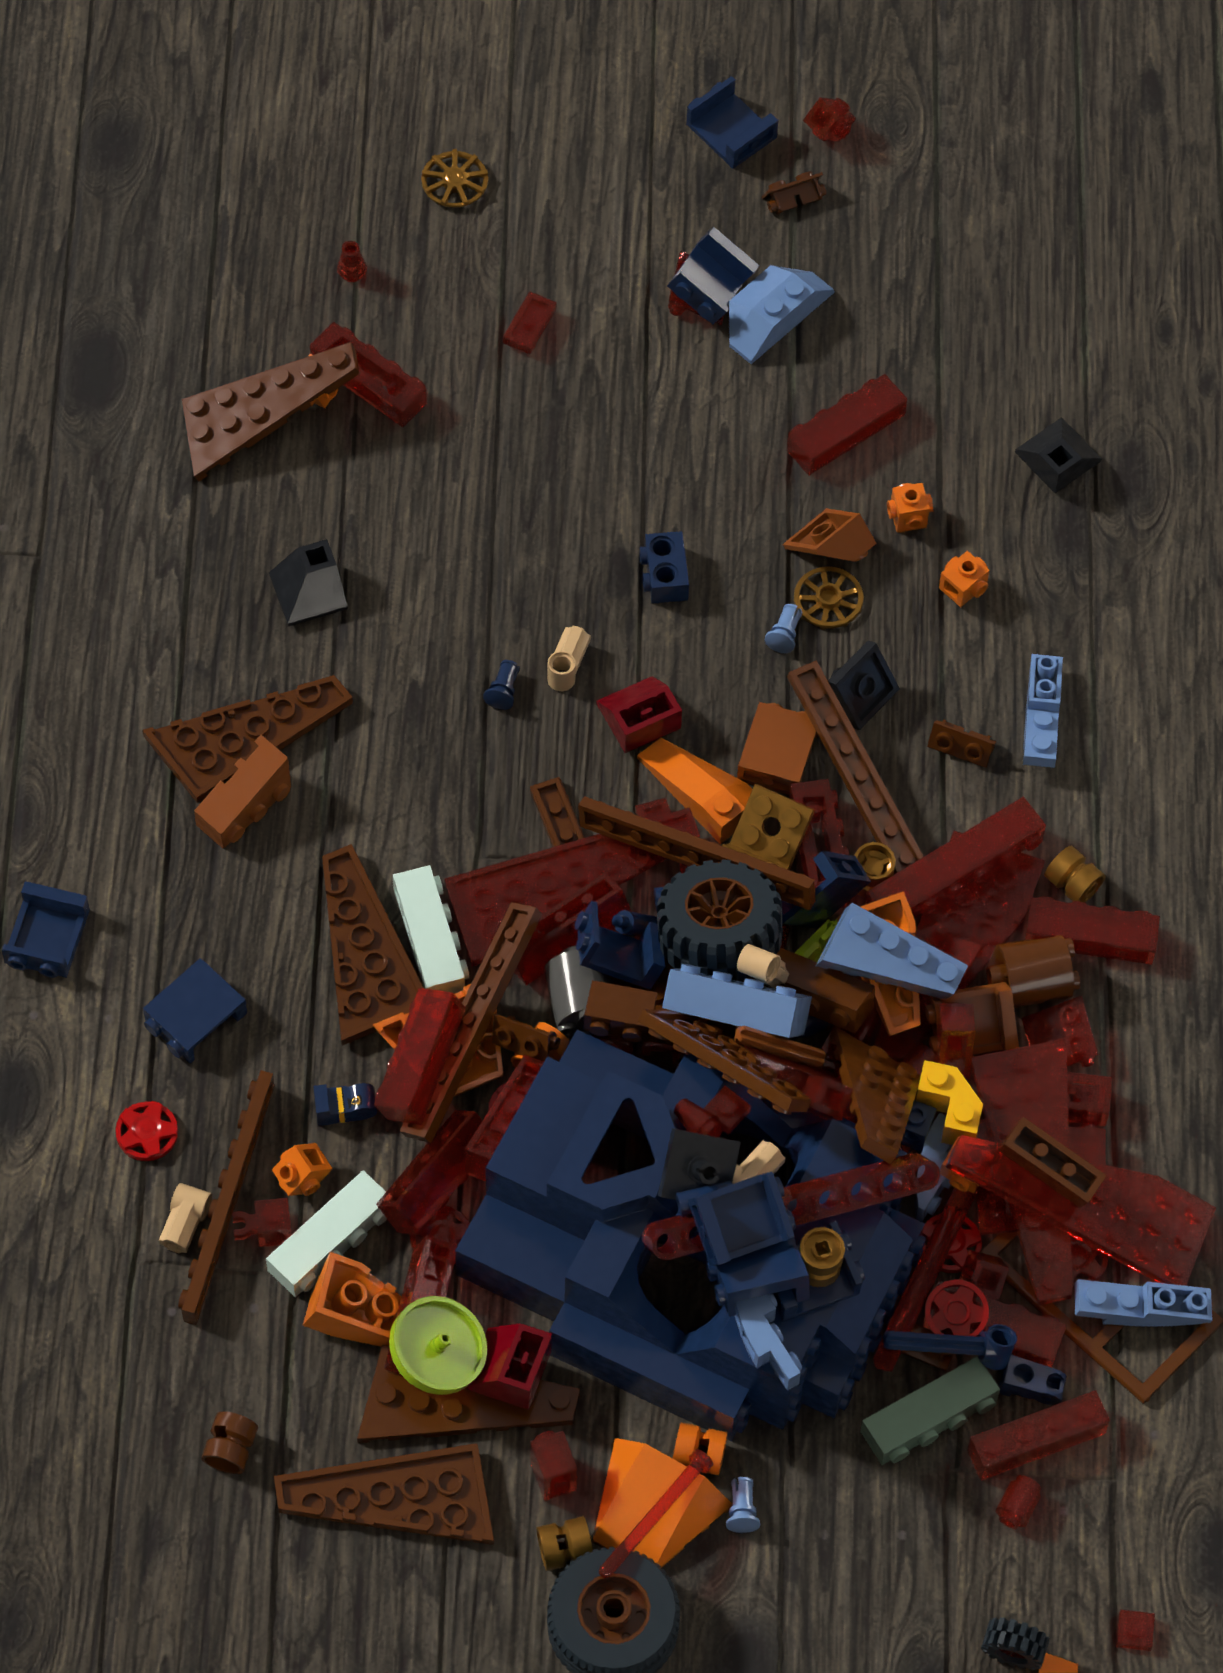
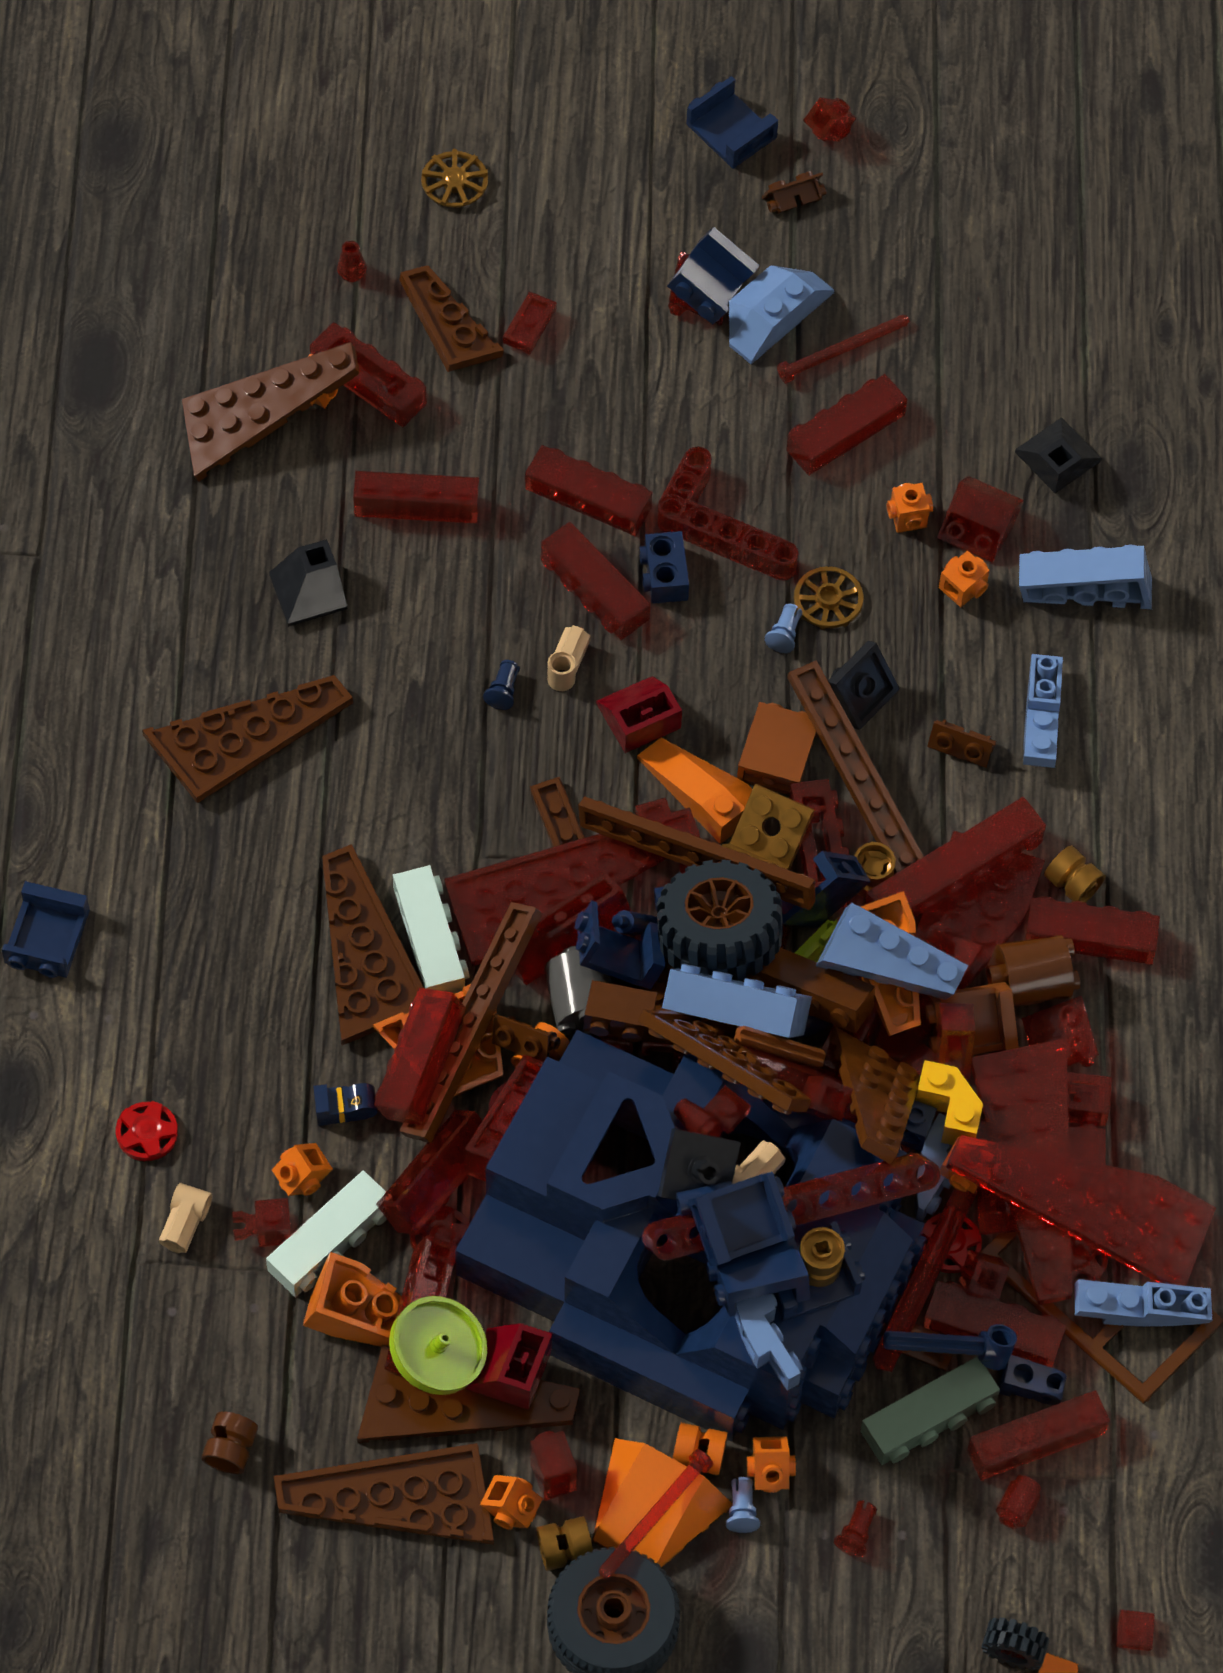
dark blue panel [143,958,247,1064] -> none
reddish brown plate [178,1070,275,1325] -> none
dark orange wedge [194,735,291,849] -> none
tan piece [737,944,789,989] -> none
dark orange slope [783,508,877,562] -> none
red wheel [925,1279,989,1337] -> none
reddish brown brick [998,1117,1107,1208] -> none
none -> clear red brick [353,471,480,523]
none -> reddish brown wing [399,265,504,372]
none -> orange brick [480,1475,543,1530]
none -> clear red brick [525,445,652,537]
none -> clear red brick [540,521,651,640]
none -> clear red beam [657,446,799,580]
none -> orange brick [747,1436,796,1493]
none -> clear red bar [777,315,910,384]
none -> clear red pin [834,1500,877,1557]
none -> clear red slope [937,476,1024,563]
none -> medium blue wedge [1019,544,1152,609]

